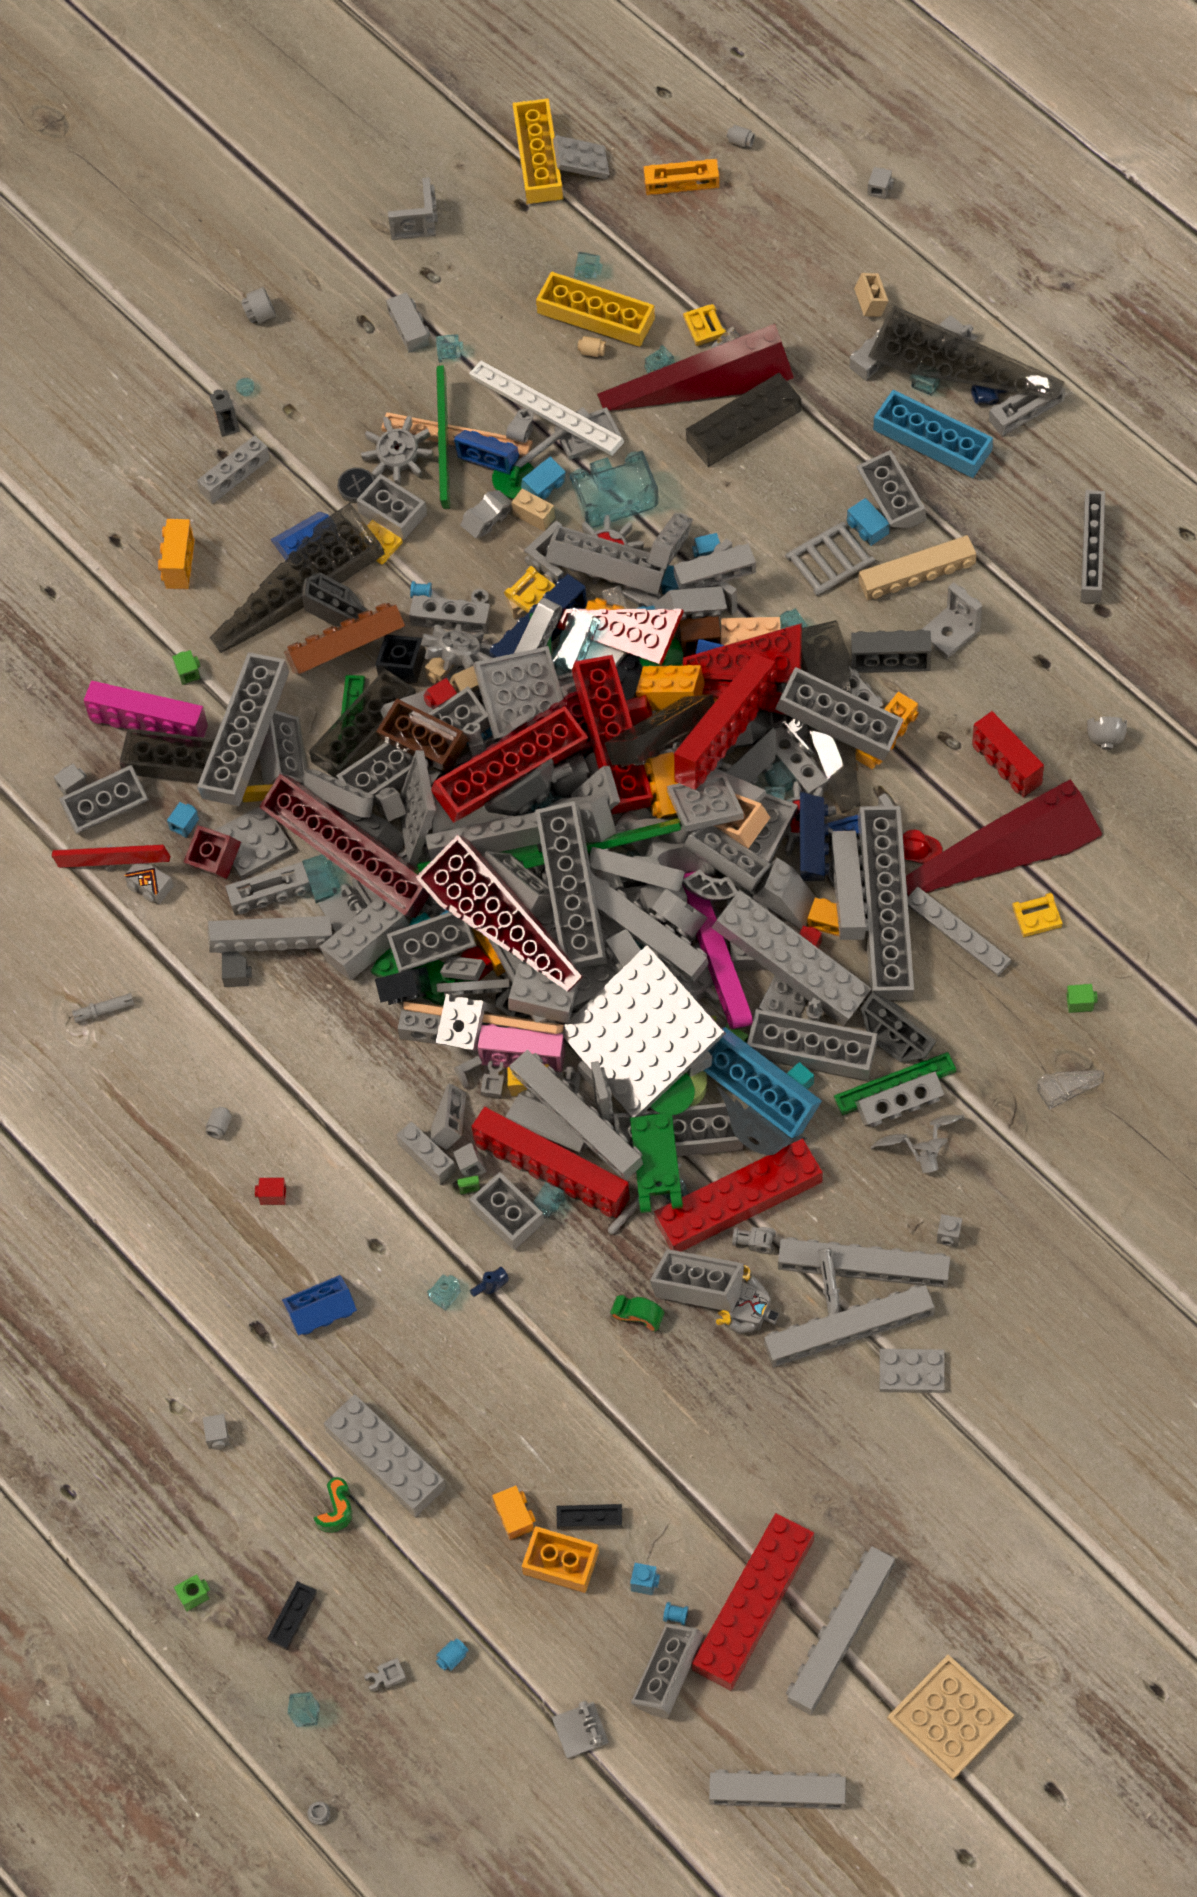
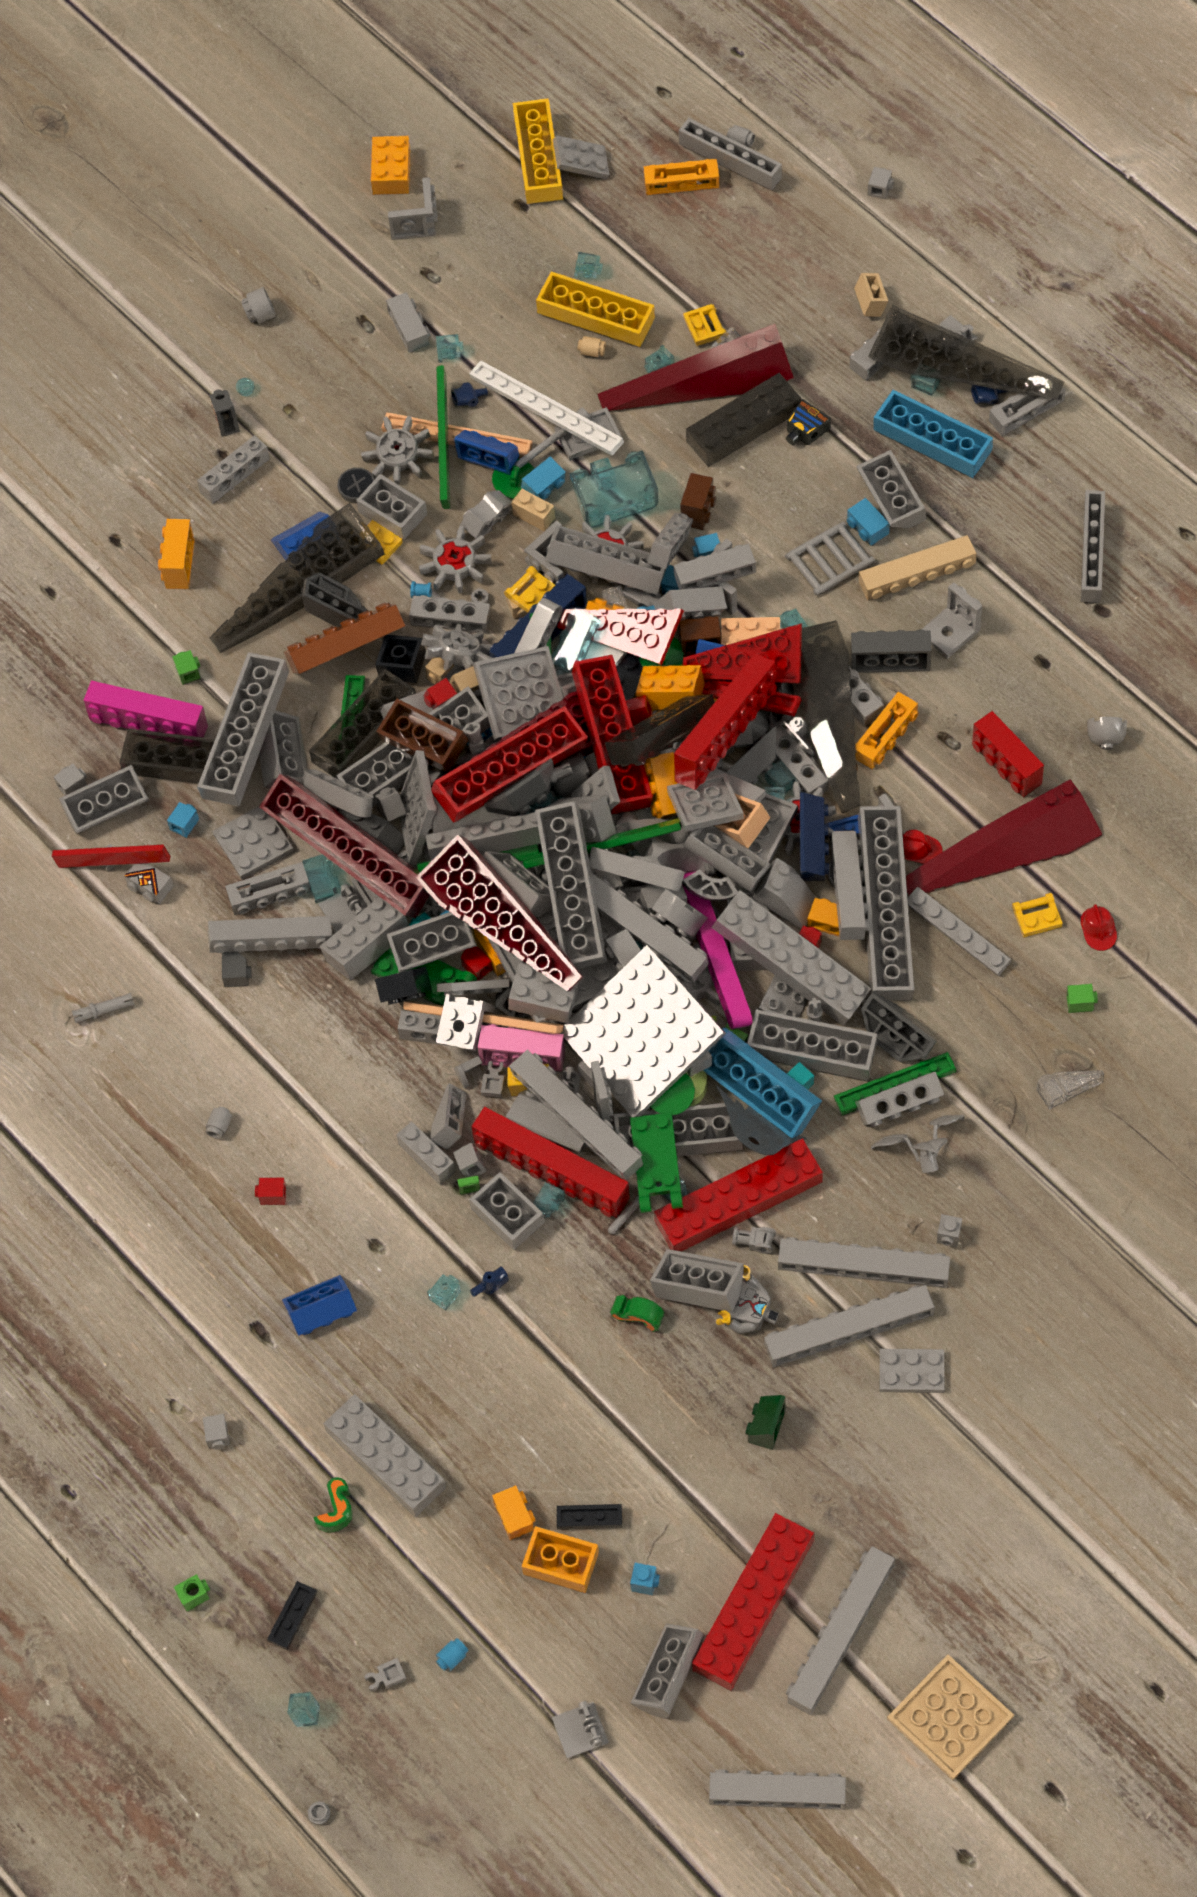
dark red brick [183,825,241,879] -> none
yellow tile [242,784,273,802] -> none
light grey plate [441,956,486,981] -> none
light grey tile [505,713,529,734] -> none
light grey piece [506,409,534,444] -> none
dark azure bush [663,1602,689,1626] -> none
light grey brick [775,667,904,761] -> none
light grey pin [818,1248,841,1313] -> none
none -> light orange brick [371,136,411,195]
none -> light grey gear [419,525,492,594]
none -> dark blue piece [451,382,488,407]
none -> light grey brick [679,118,782,190]
none -> reddish brown brick [680,473,716,530]
none -> dark green slope [745,1395,786,1450]
none -> pearl dark grey torso [786,399,831,445]
none -> red piece [1081,904,1117,951]

